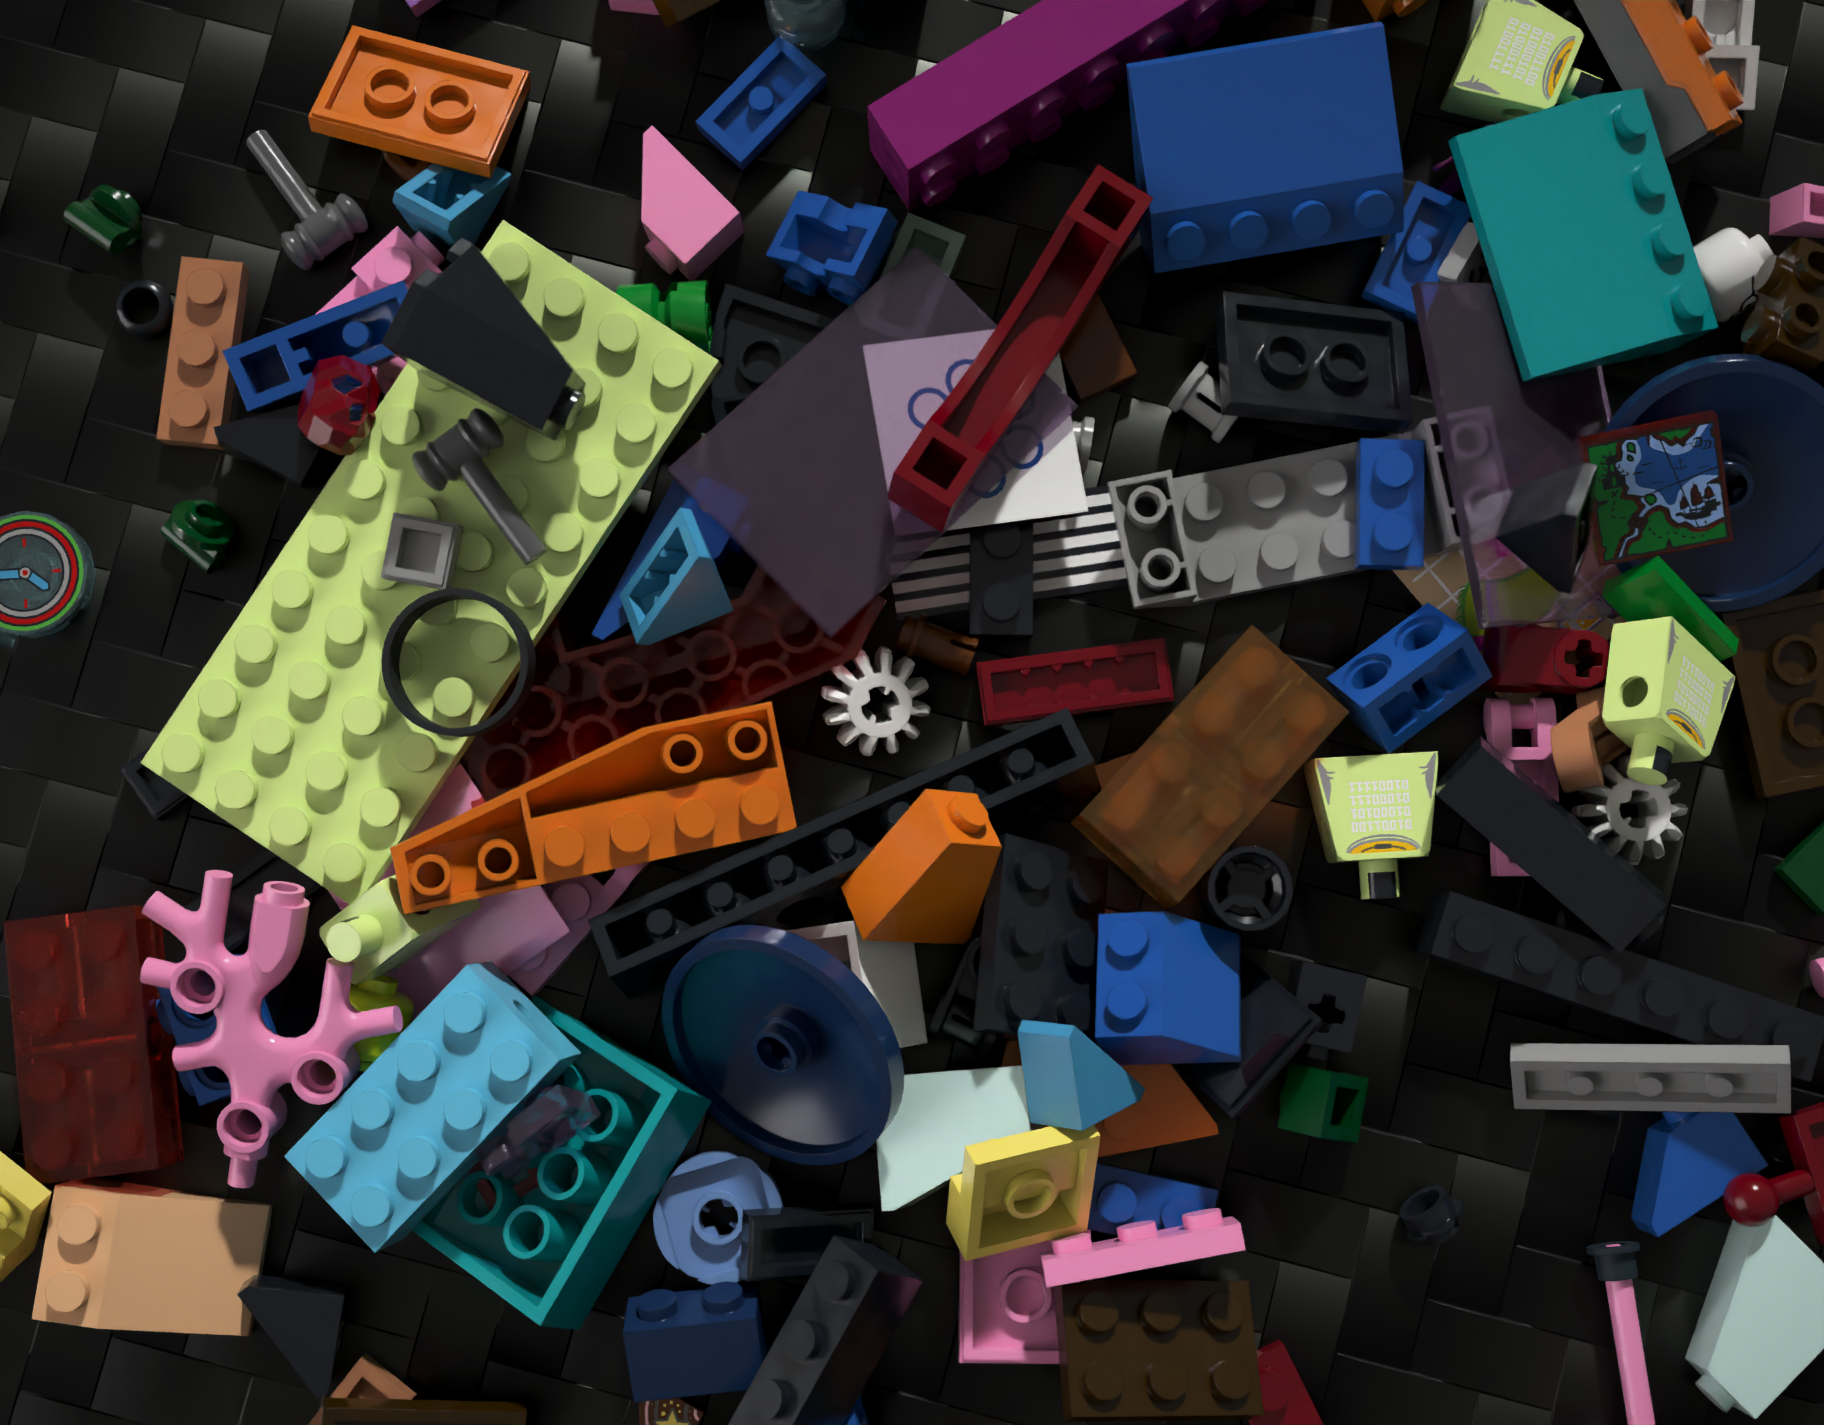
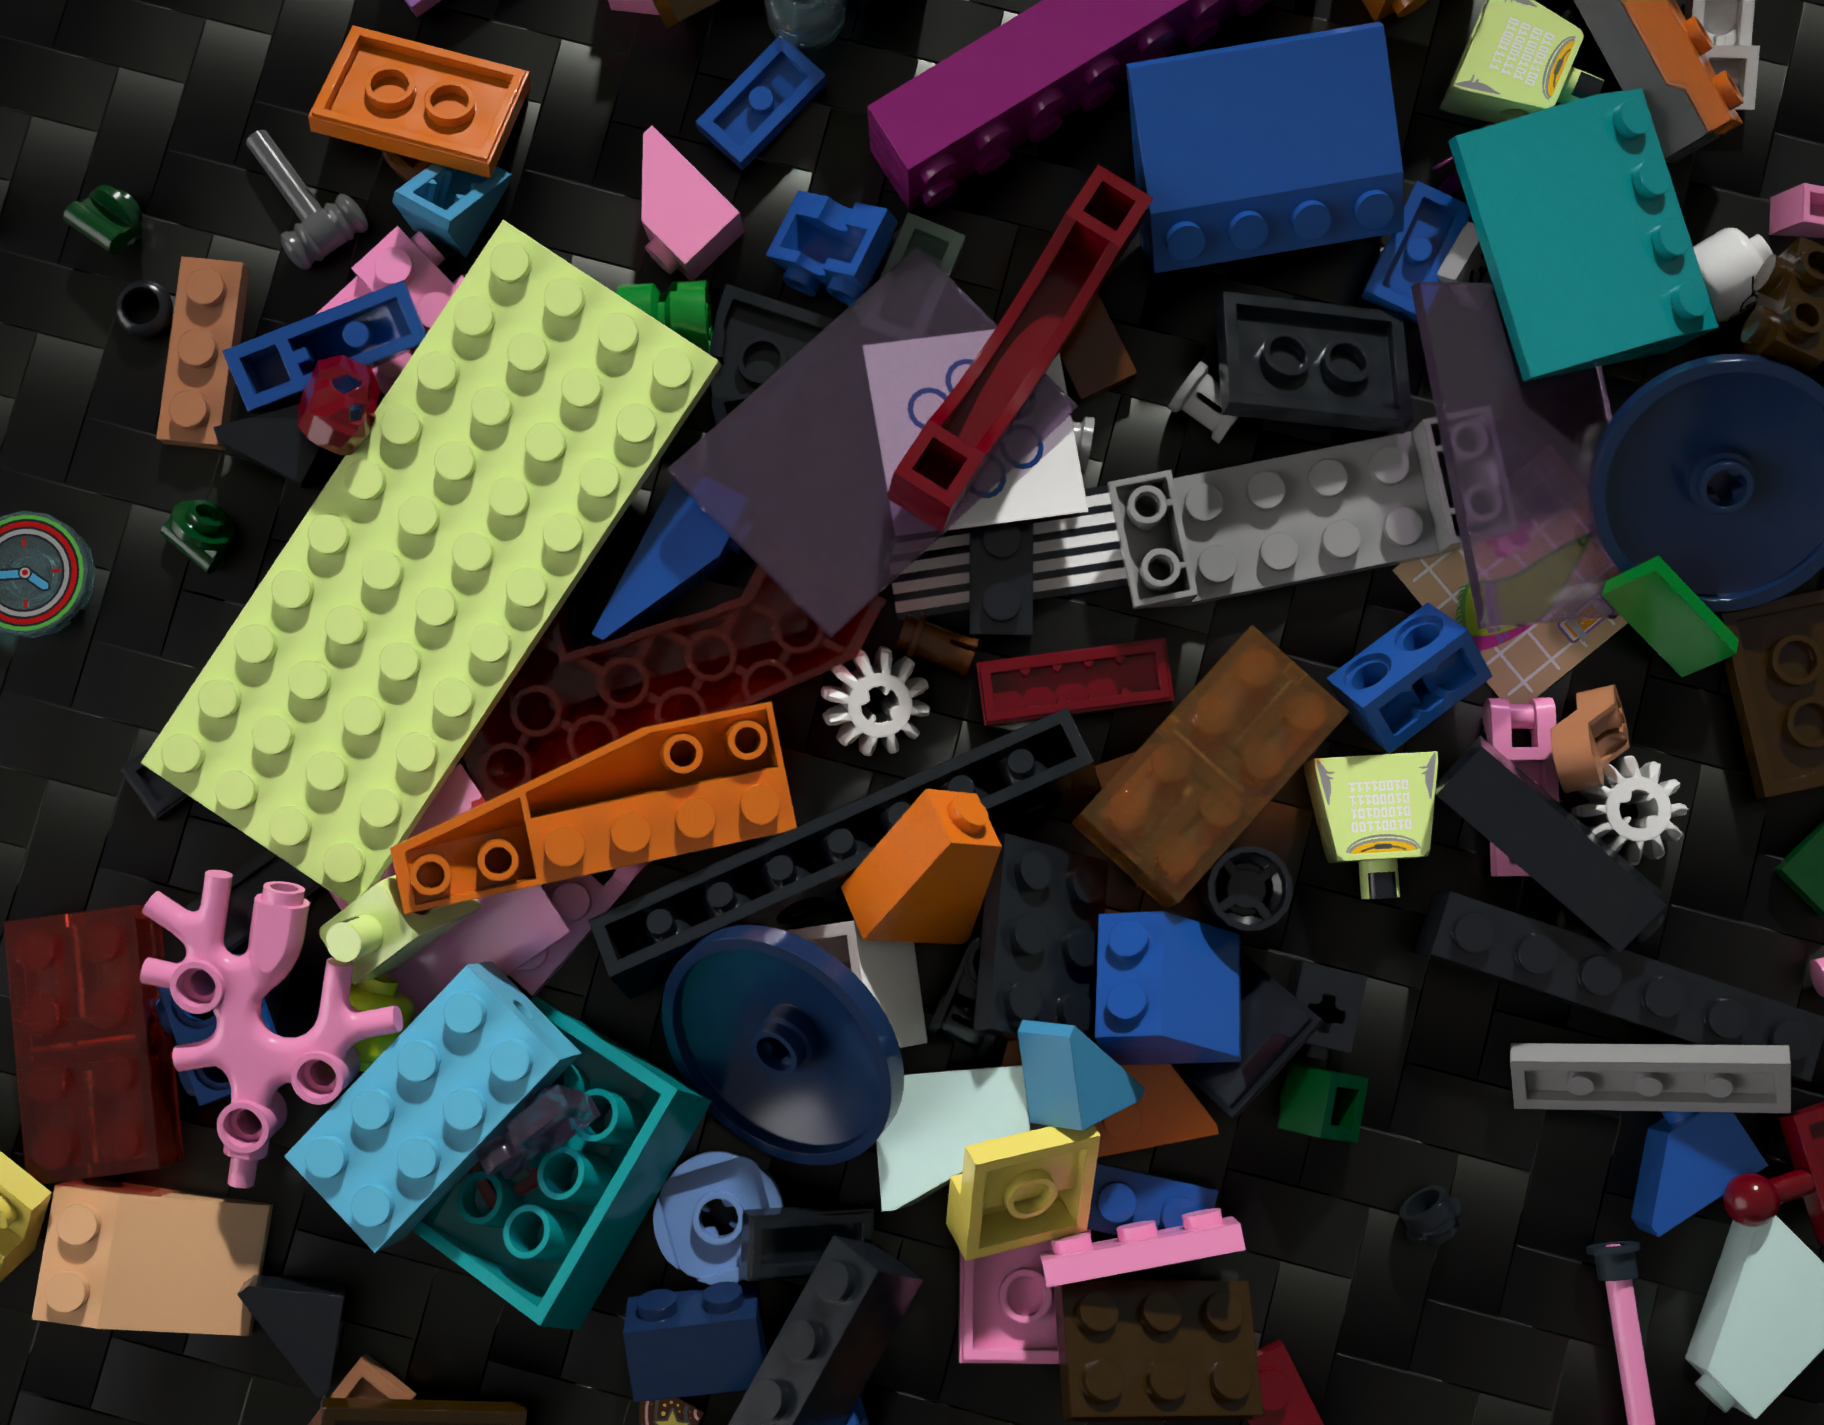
black slope [381,238,585,441] -> none
light grey tile [381,513,464,590] -> none
black tyre [381,588,536,737] -> none
dark grey piece [412,408,547,565] -> none
dark azure slope [619,507,734,645] -> none
blue plate [1355,438,1425,571] -> none
dark red piece [1481,621,1610,695] -> none
black slope [1495,462,1597,594] -> none
tile [1578,410,1734,567] -> none
yellowish green torso [1602,616,1735,785] -> none

